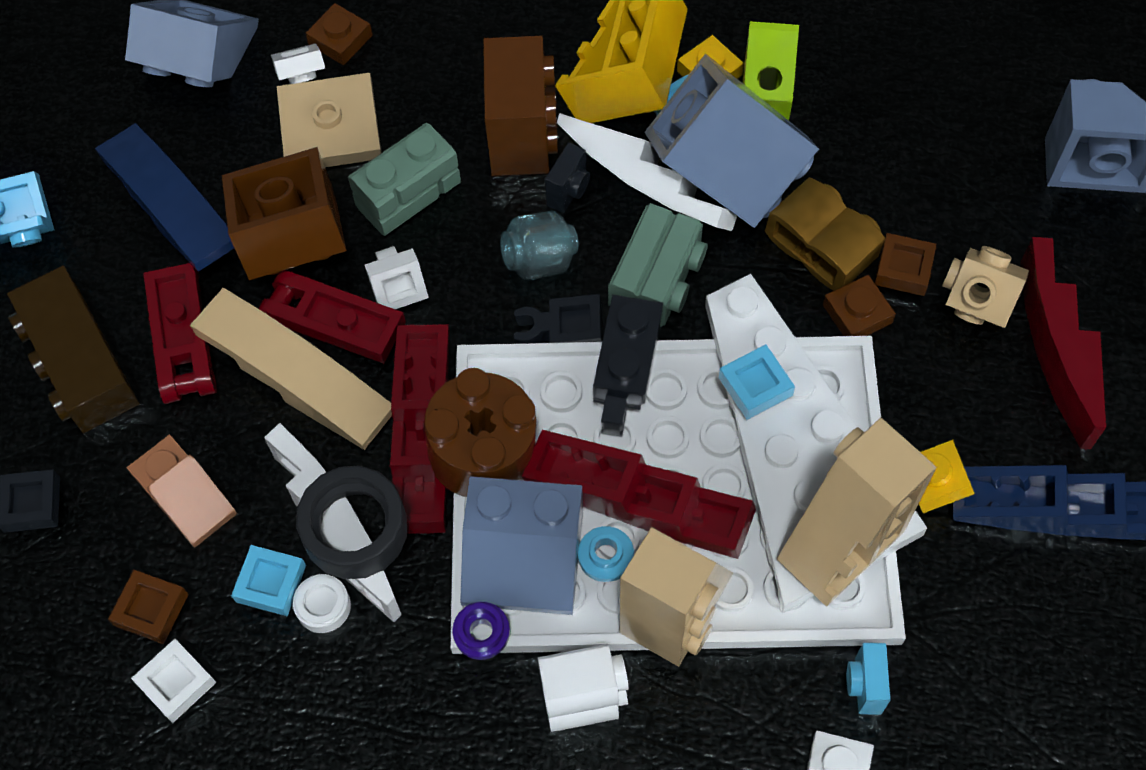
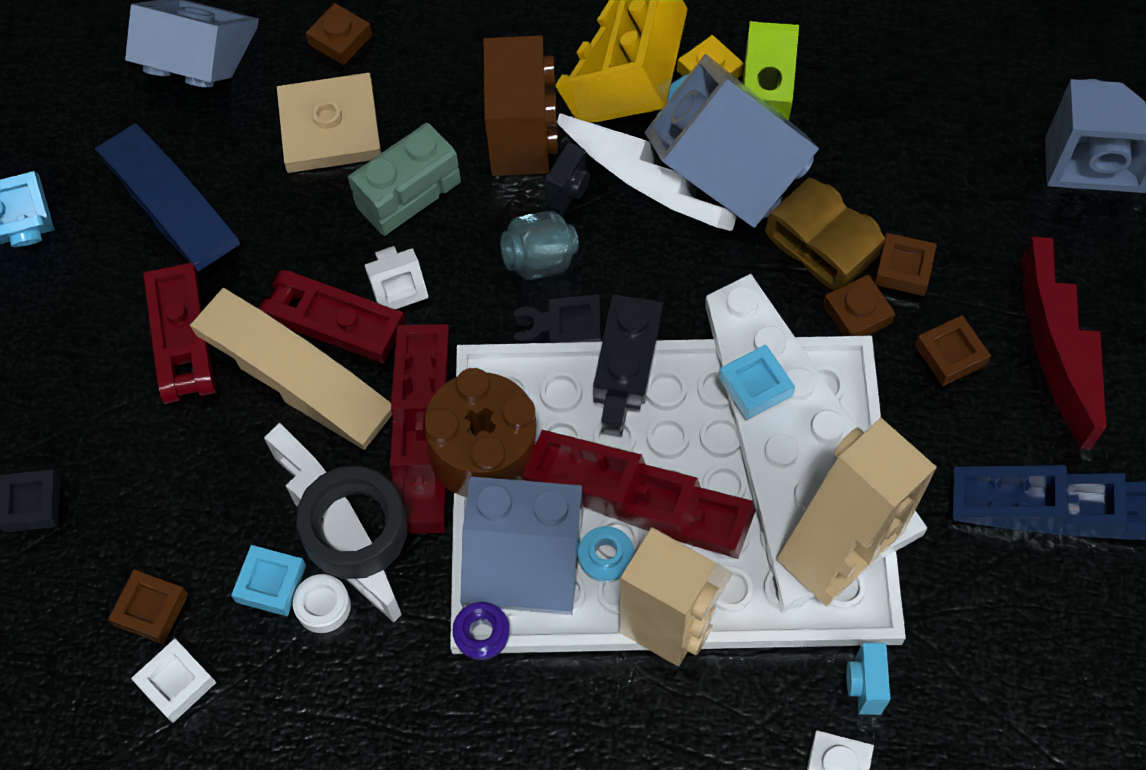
dark brown brick [7,265,140,434] -> none
nougat slope [127,434,237,548] -> none
reddish brown brick [222,147,347,280] -> none
white plate [271,44,325,84] -> none
white brick [538,644,629,732] -> none
sand green brick [608,203,708,327] -> none
yellow plate [919,440,975,513] -> none
tan brick [943,246,1029,328] -> none
none -> reddish brown plate [915,315,991,387]

